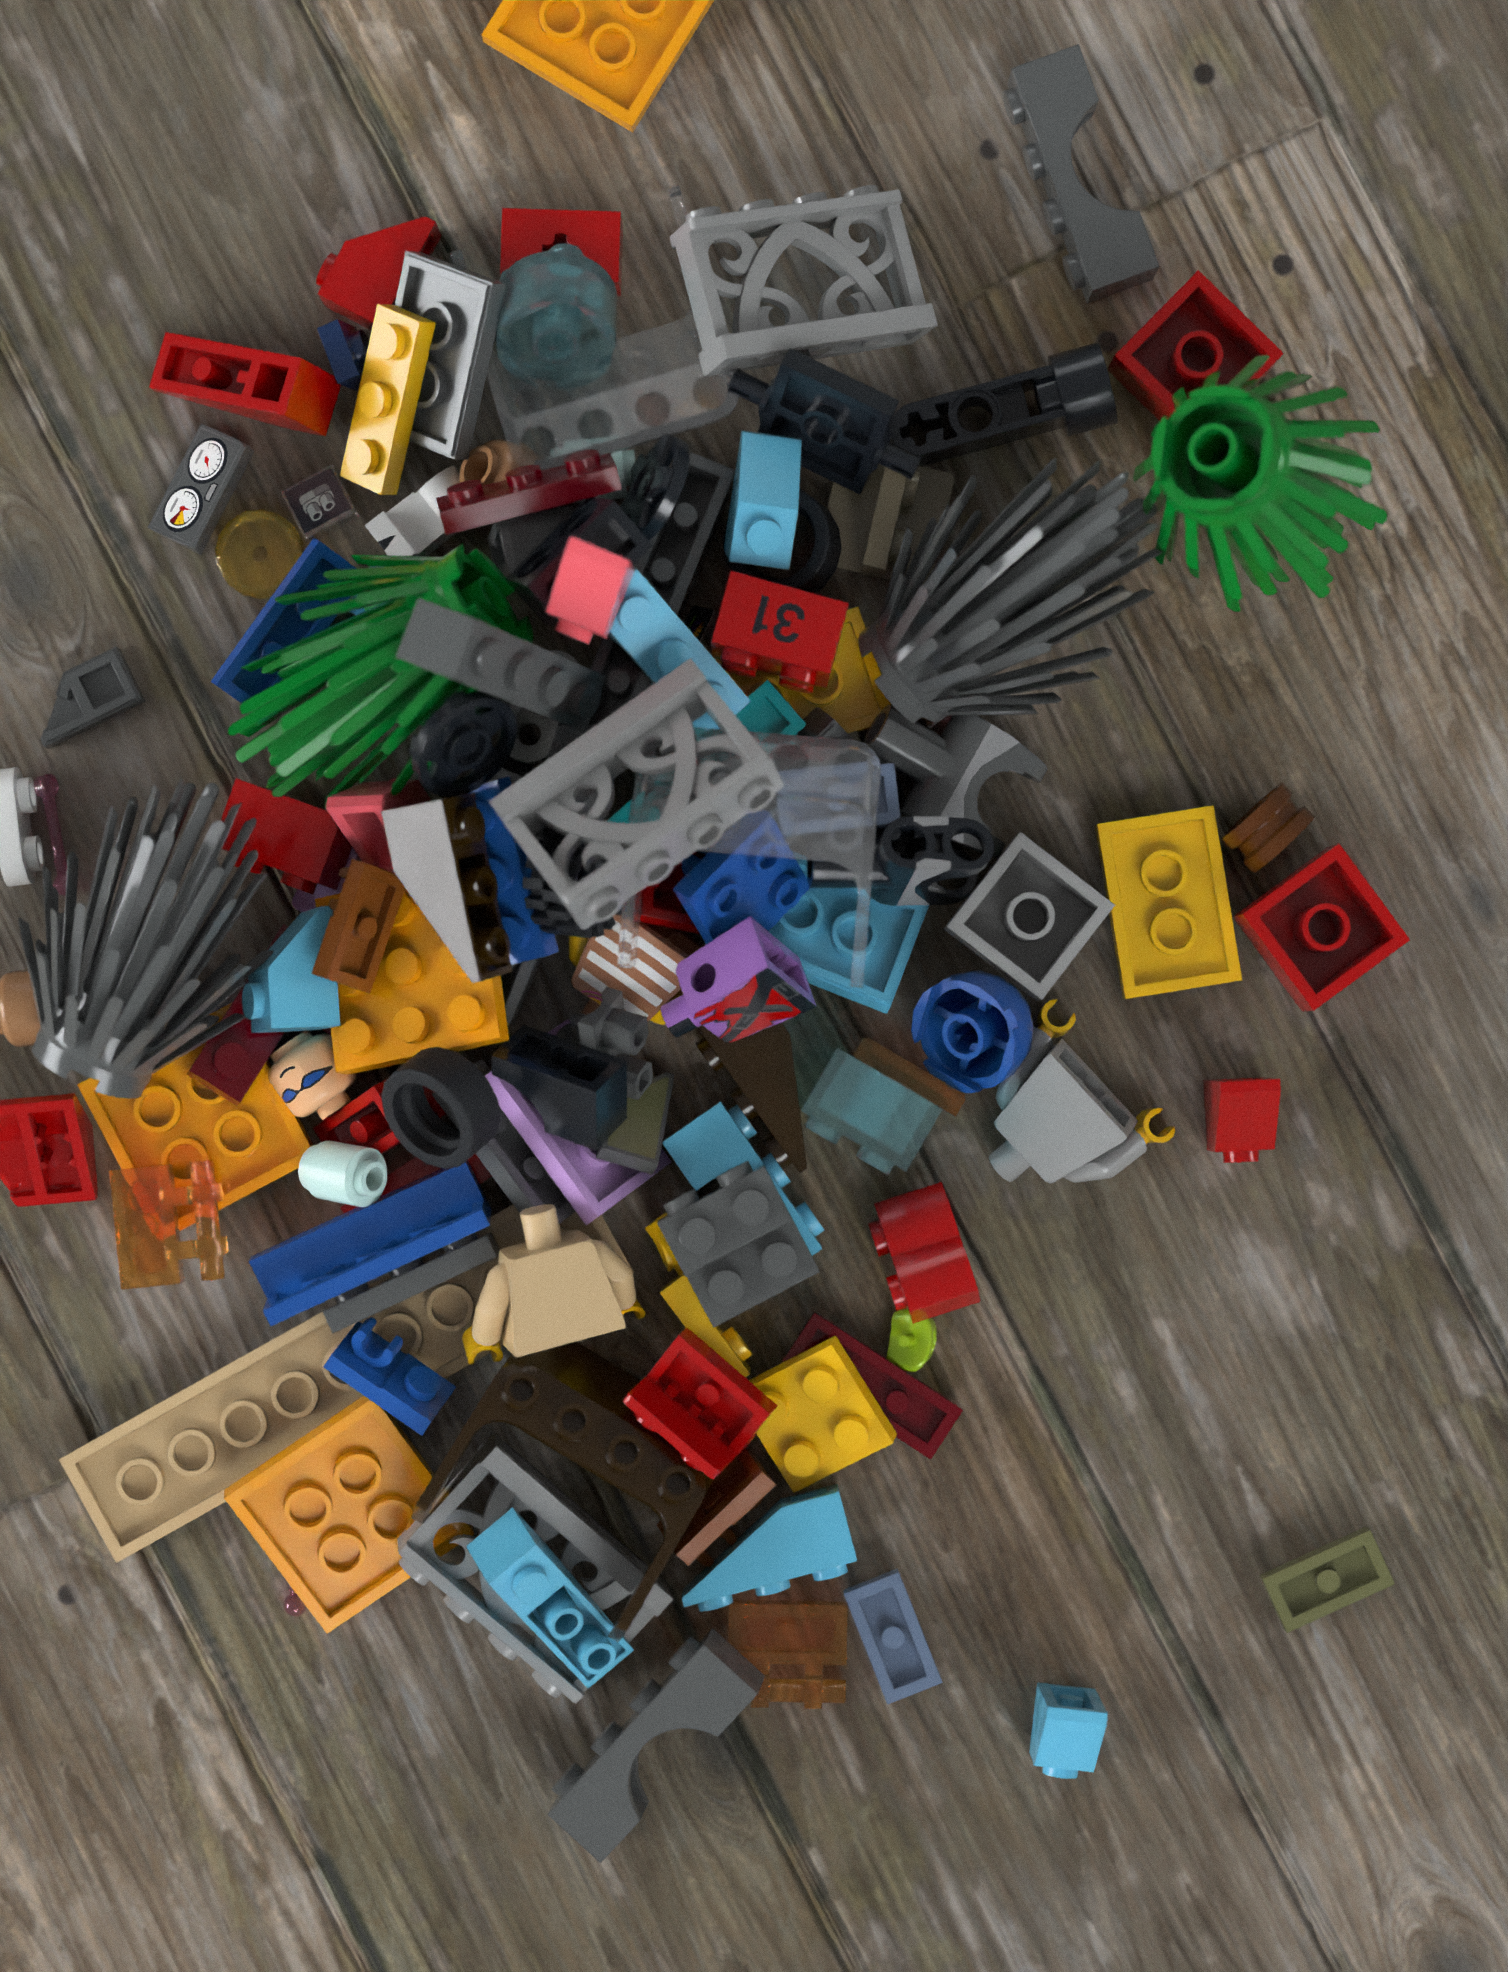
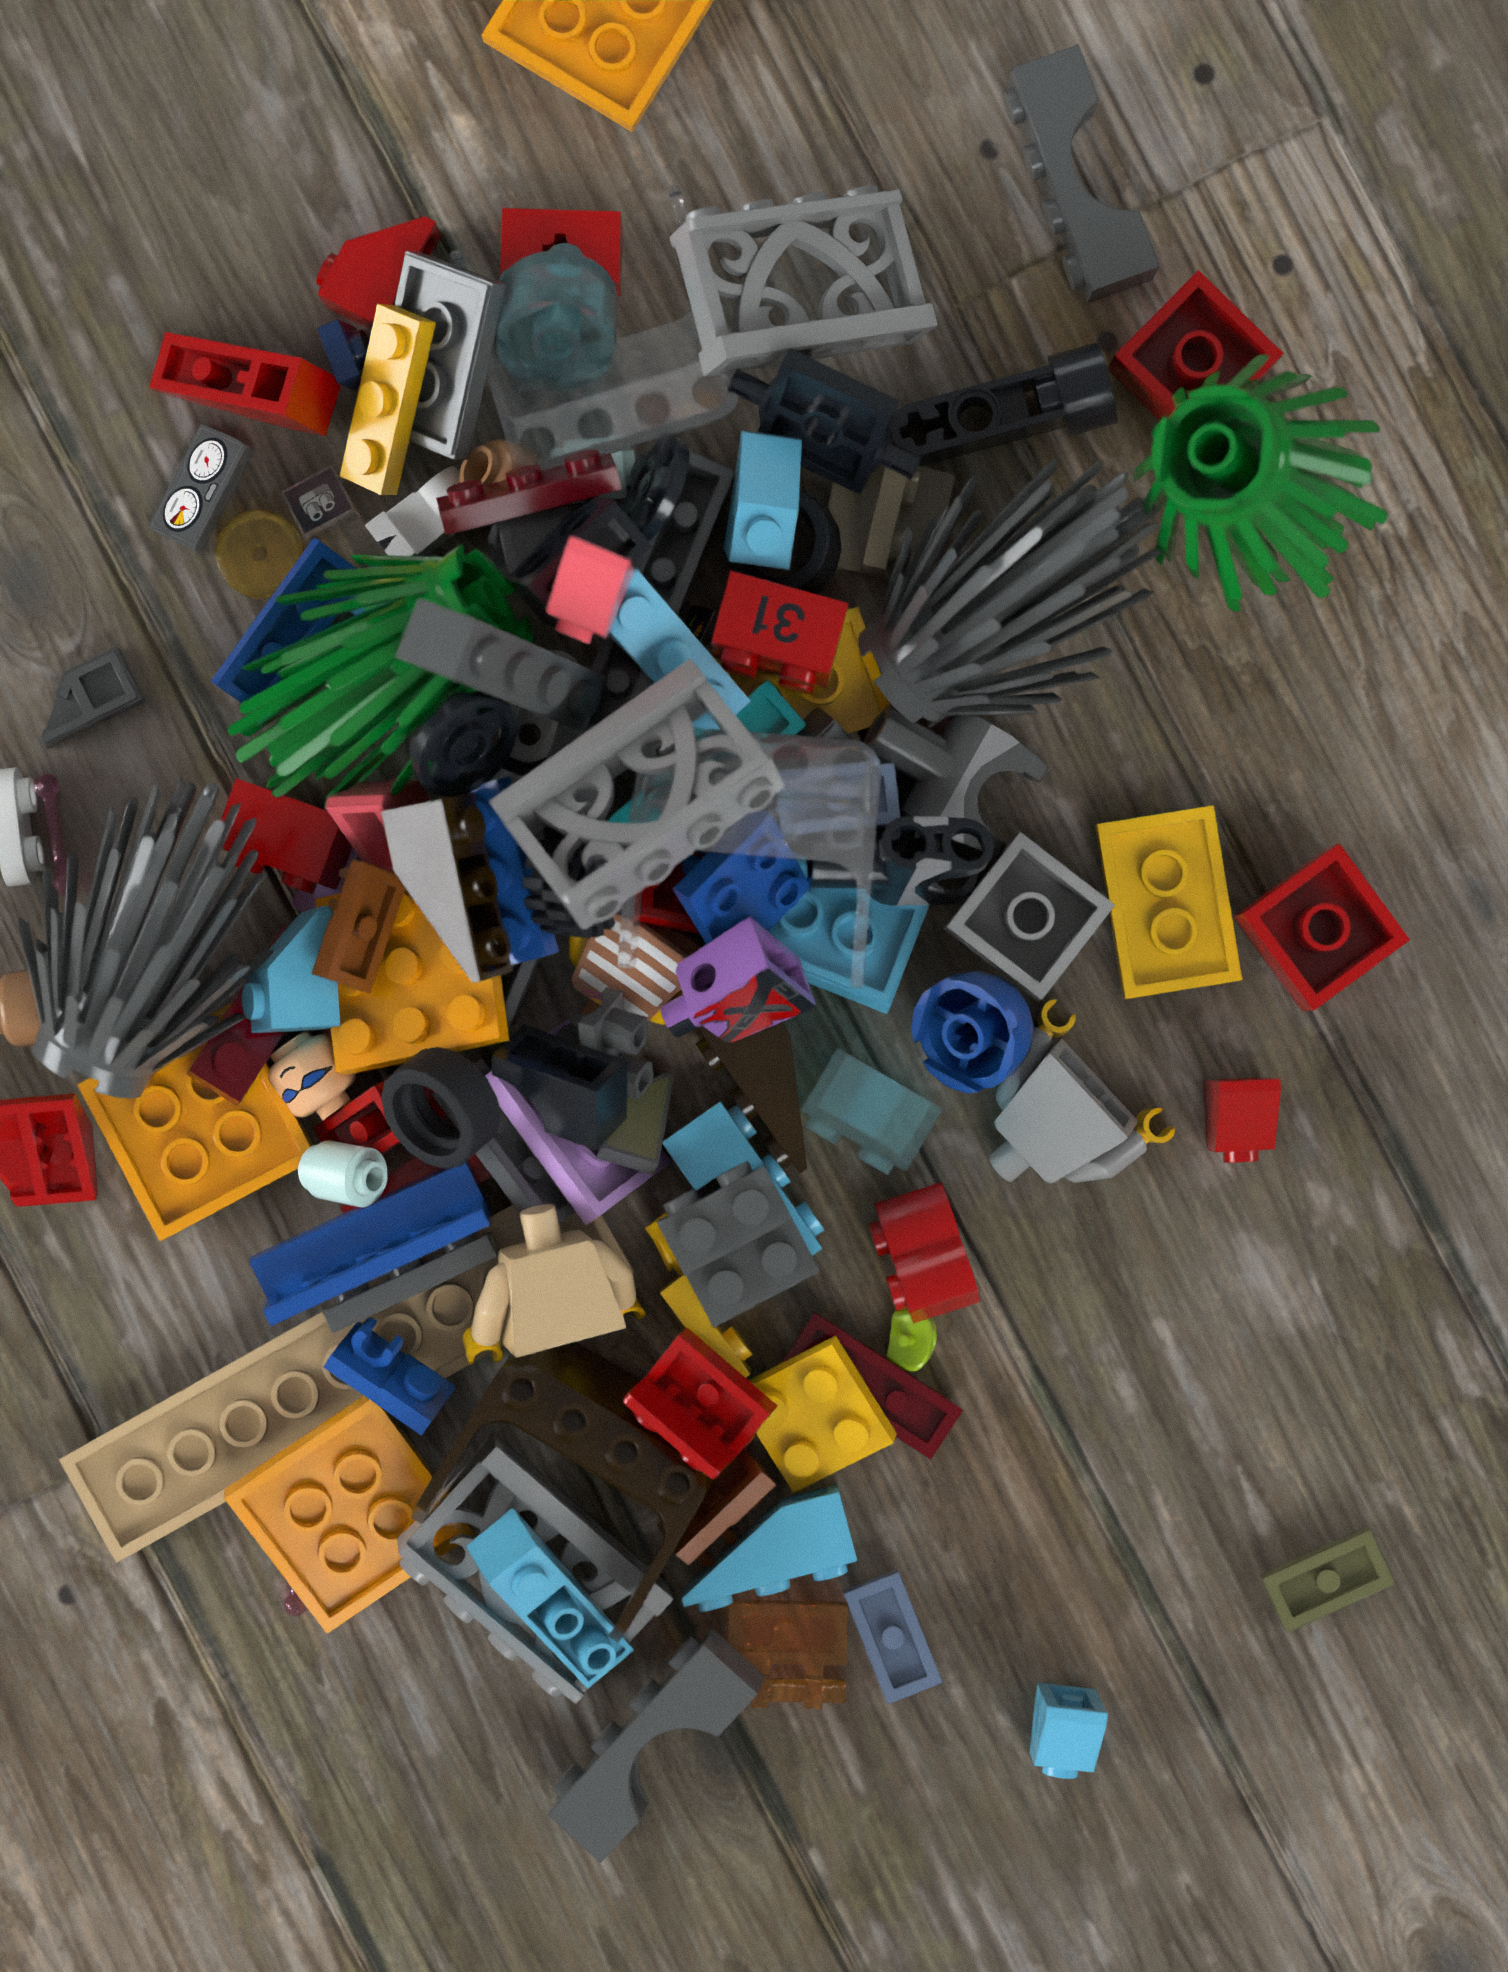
clear orange plate [109,1160,229,1290] -> none
clear orange tile [851,1037,966,1117] -> none
reddish brown wheel [1221,782,1315,873] -> none

